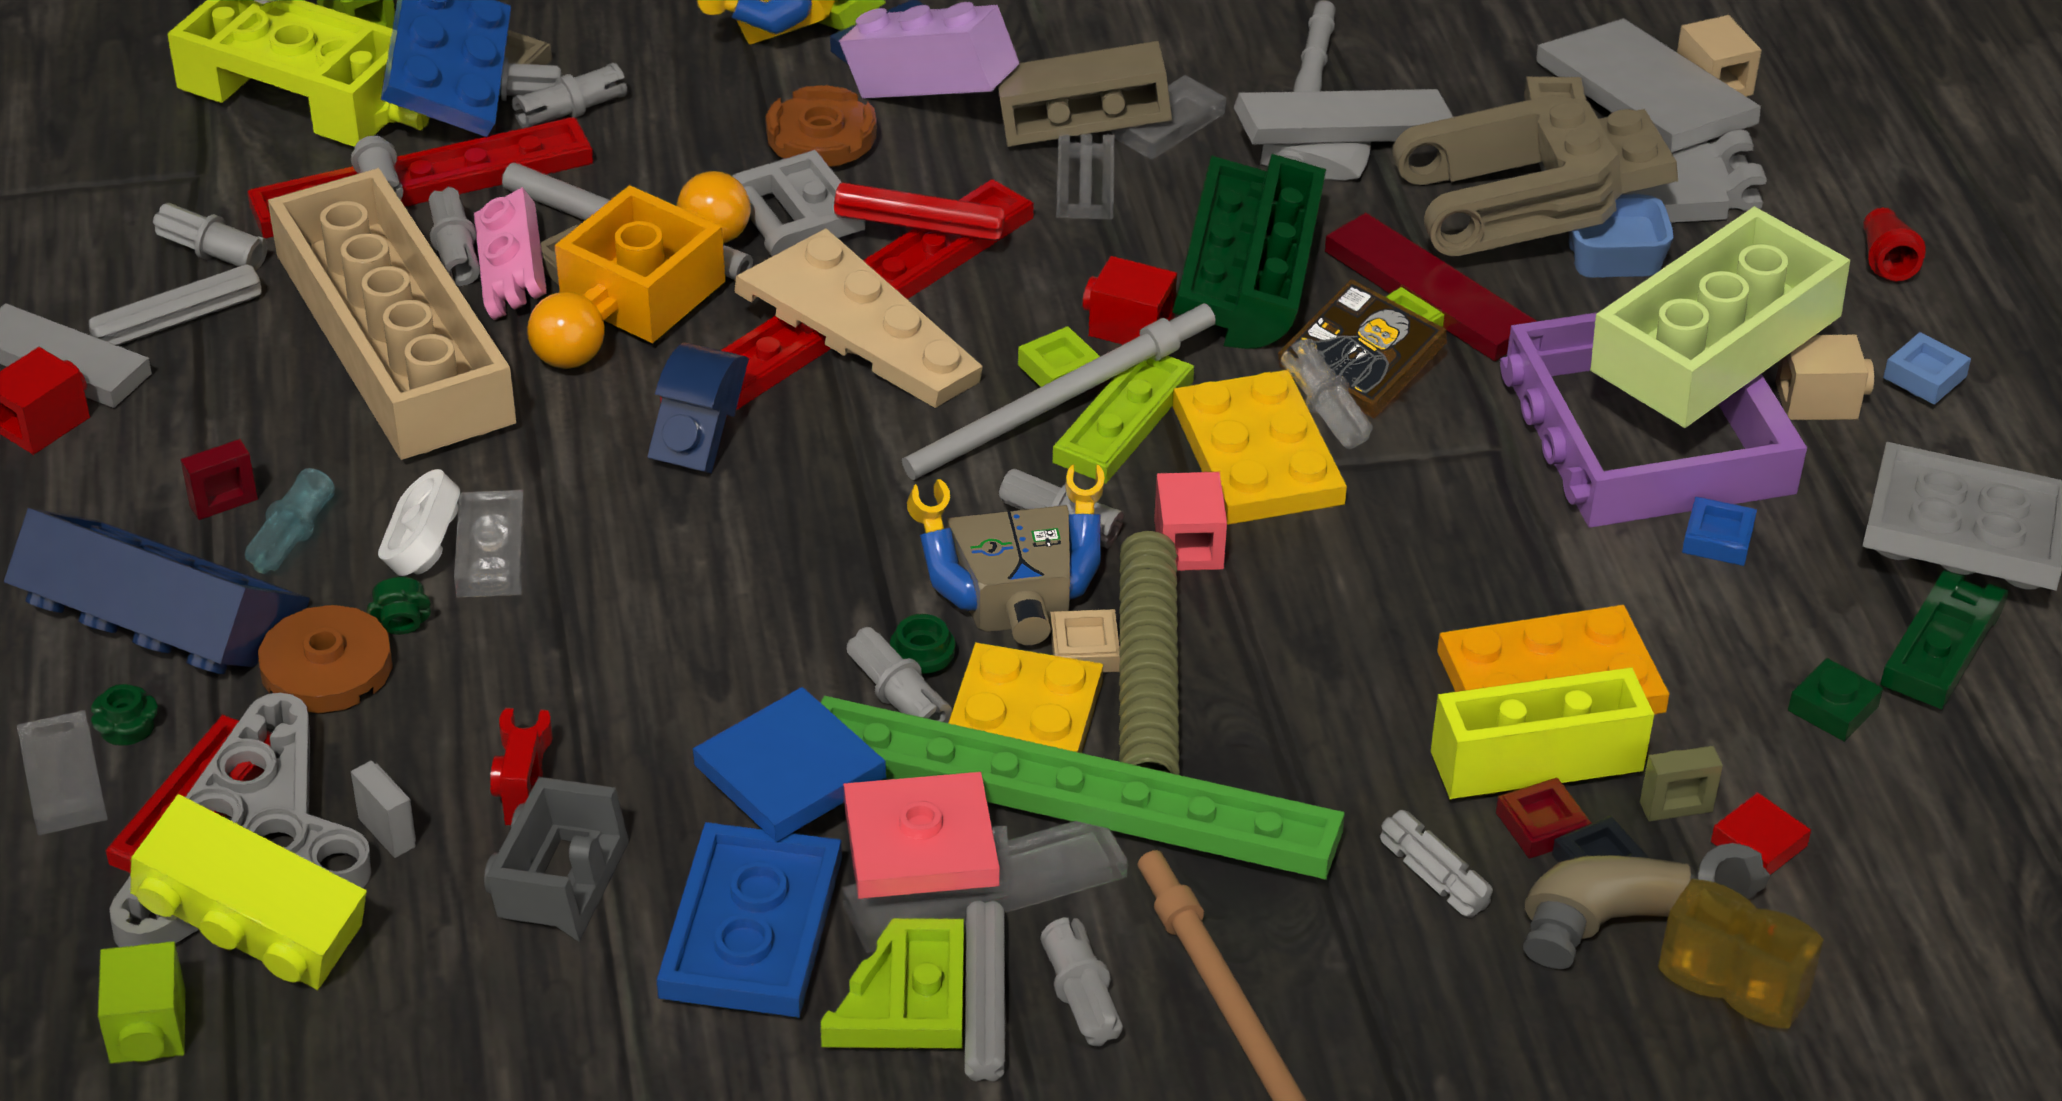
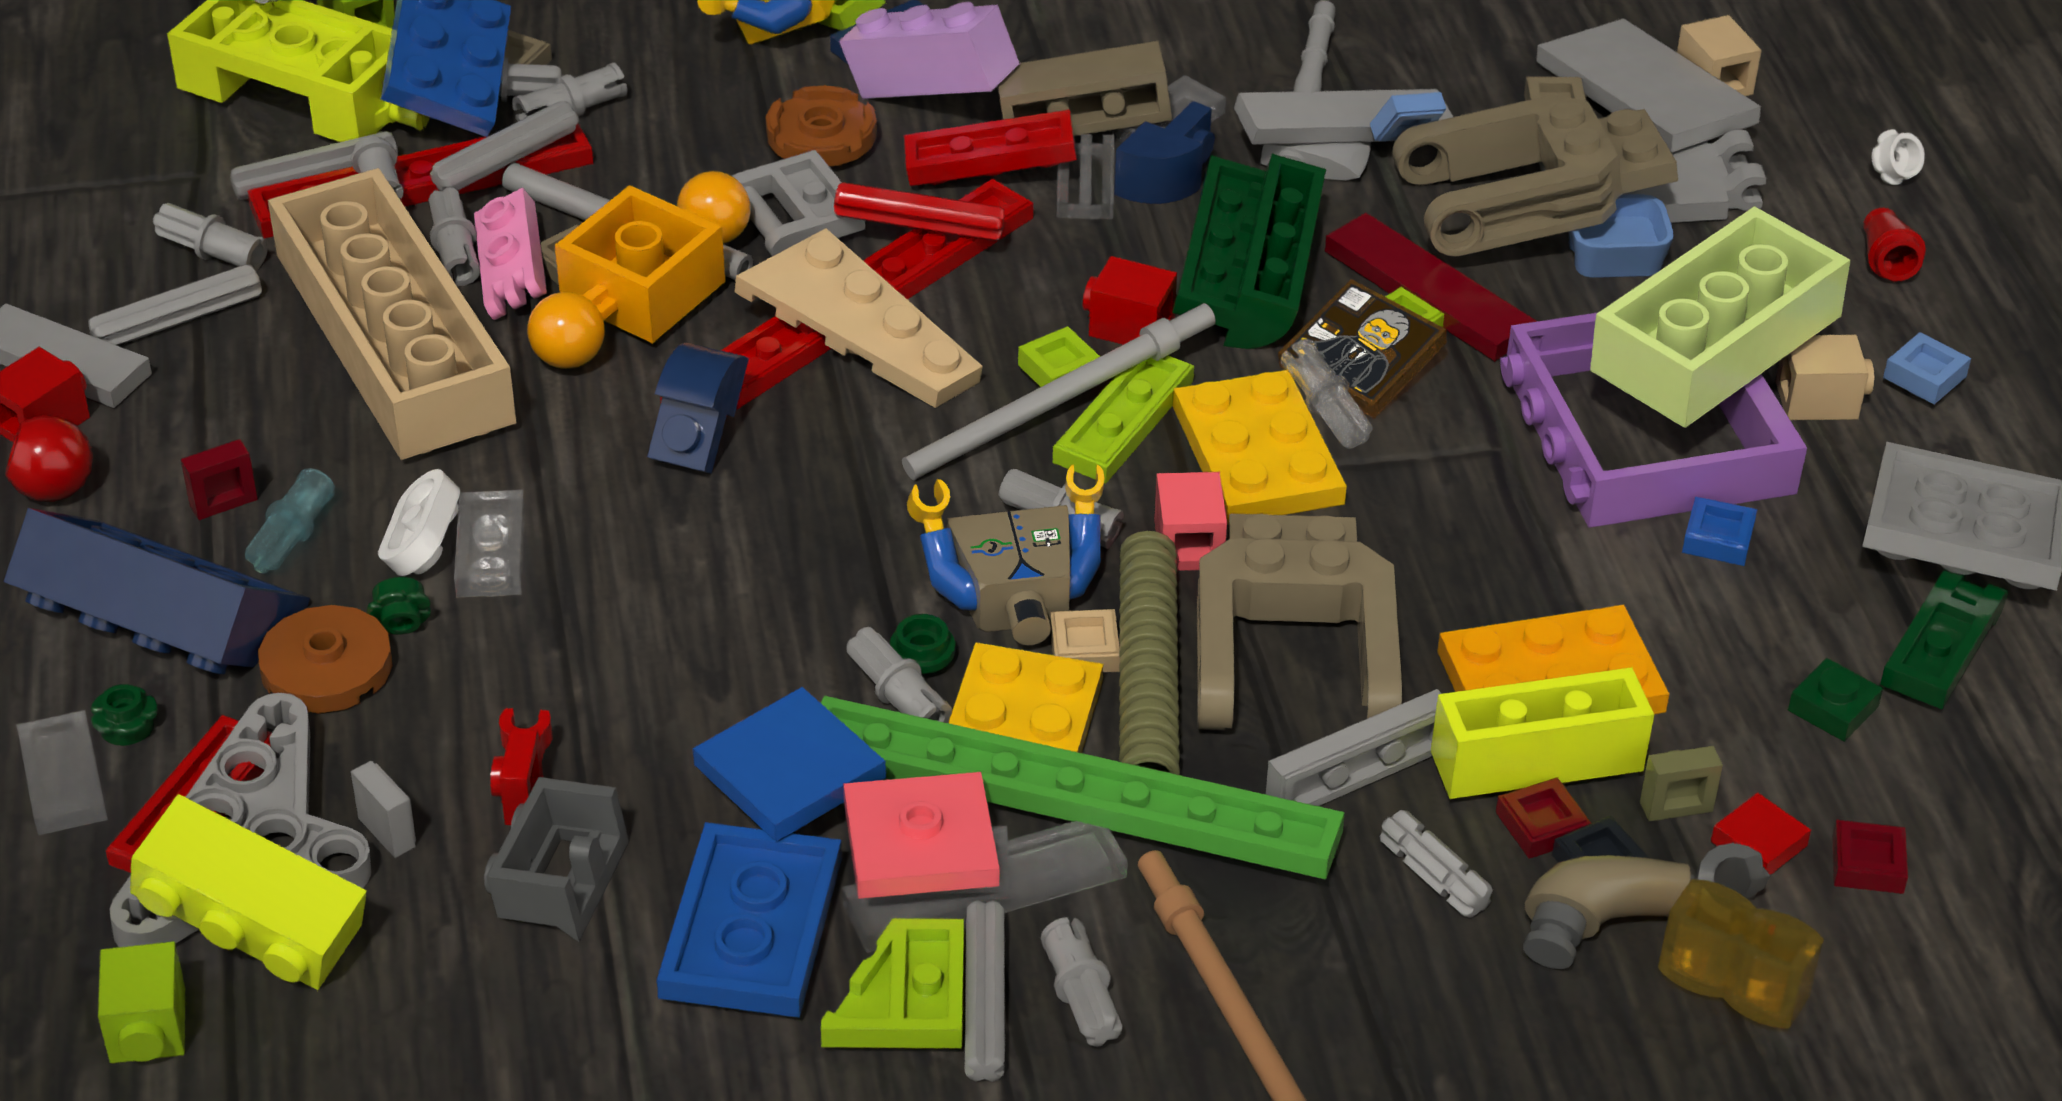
none -> red piece [5,415,93,502]
none -> light grey axle [230,131,398,200]
none -> light grey axle [430,101,579,191]
none -> red plate [904,109,1077,186]
none -> dark blue brick [1114,101,1215,204]
none -> dark tan plate [1197,514,1402,730]
none -> light grey tile [1266,689,1441,806]
none -> medium blue tile [1370,92,1446,142]
none -> dark red tile [1832,820,1908,894]
none -> white plate [1872,129,1924,185]

